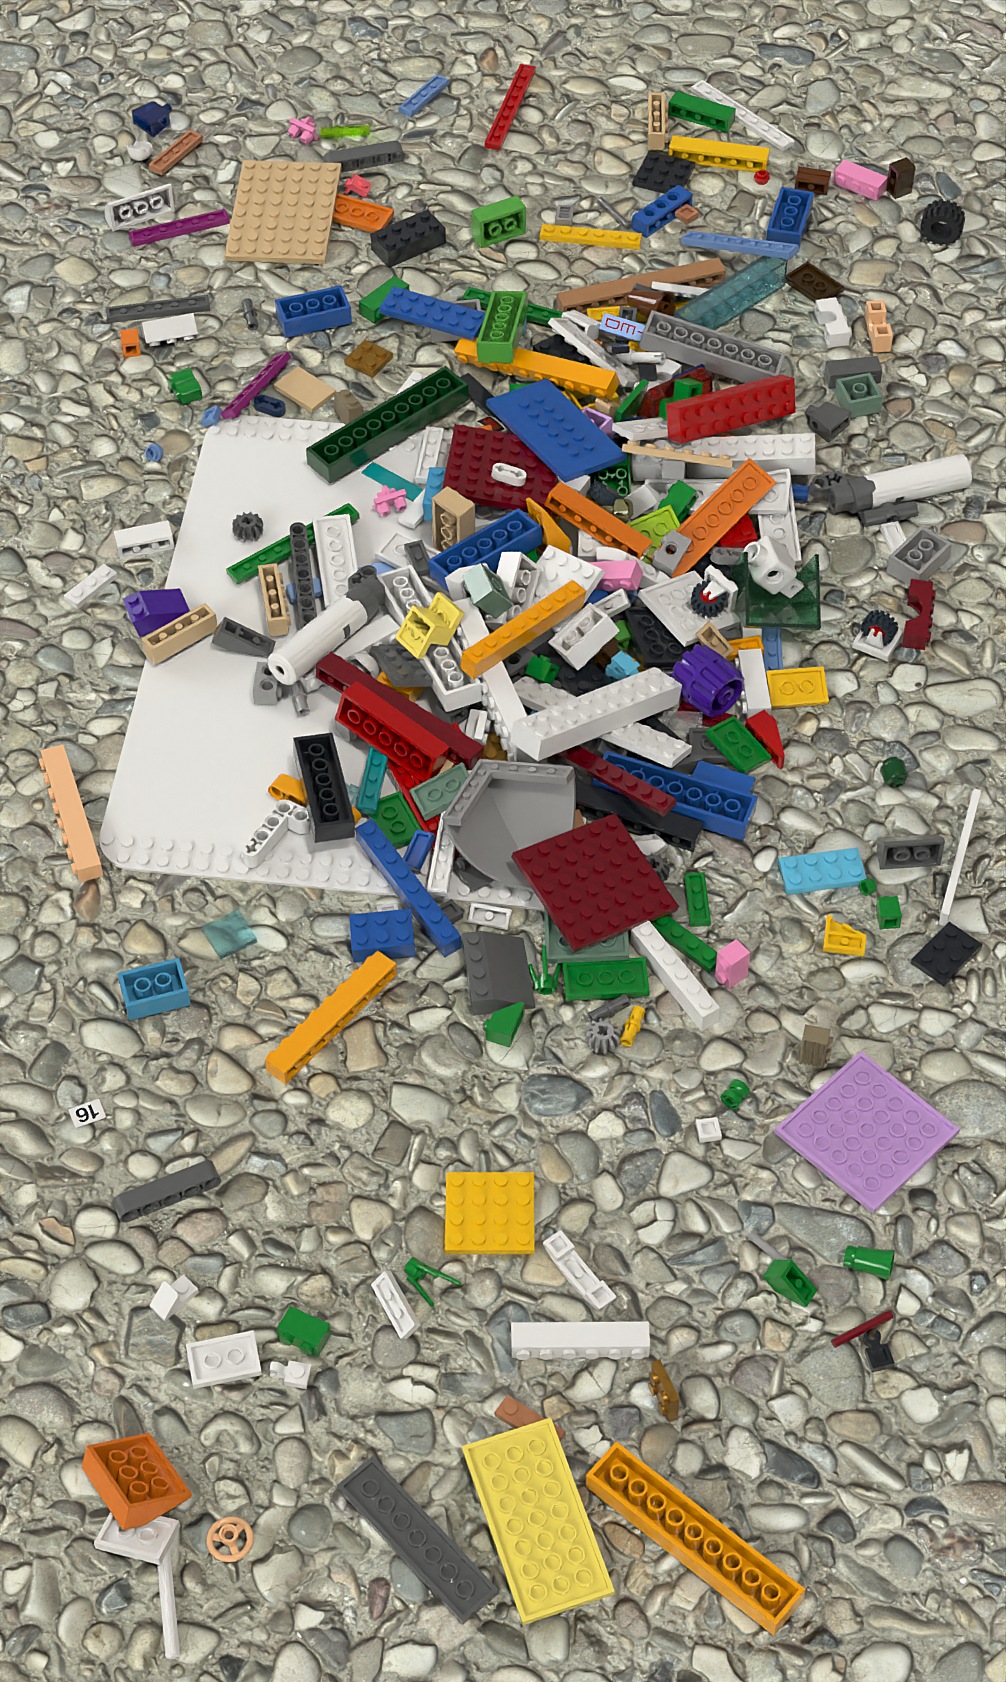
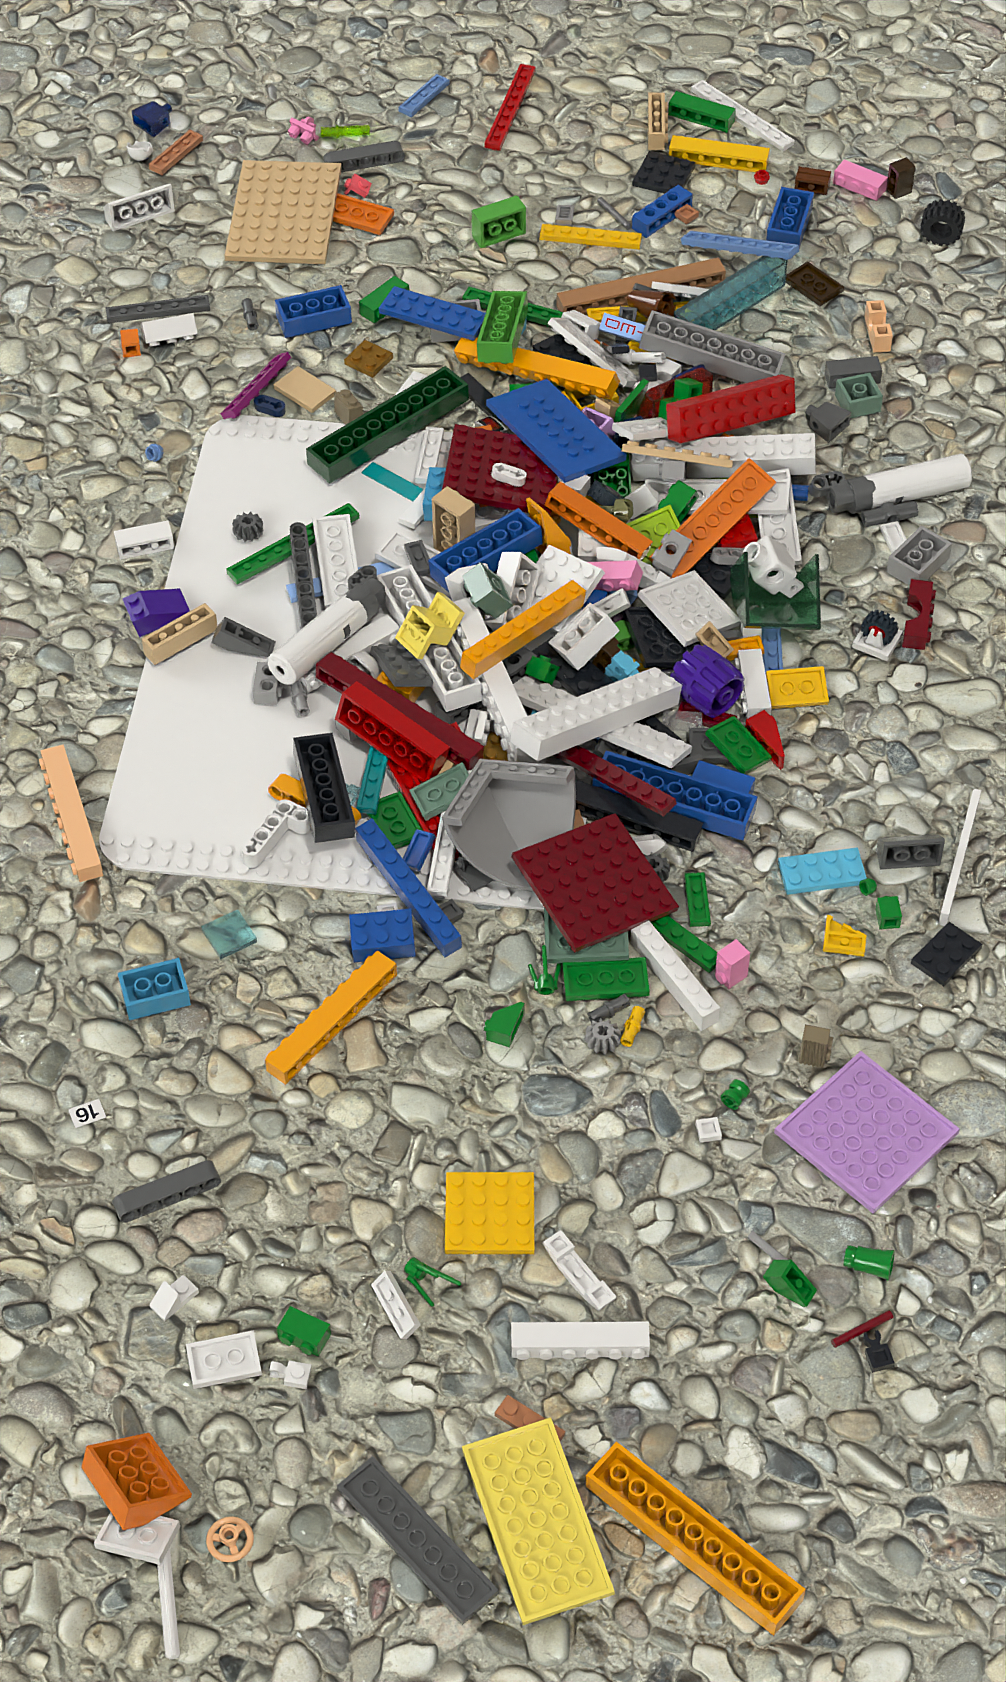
white plate [64,564,118,609] -> none
magenta tile [128,209,230,247] -> none
green brick [168,367,203,404] -> none
medium blue plate [200,405,222,428] -> none
tan brick [258,563,291,636] -> none
black brick [370,209,446,268] -> none
bright pink hips [372,485,407,517] -> none
dark grey slope [462,931,535,1016] -> none
white slope [468,902,513,930] -> none
pearl gold plate [648,1359,680,1423] -> none
plate [691,565,738,618] -> none
white arch [815,297,852,348] -> none
dark green head [880,757,909,788] -> none

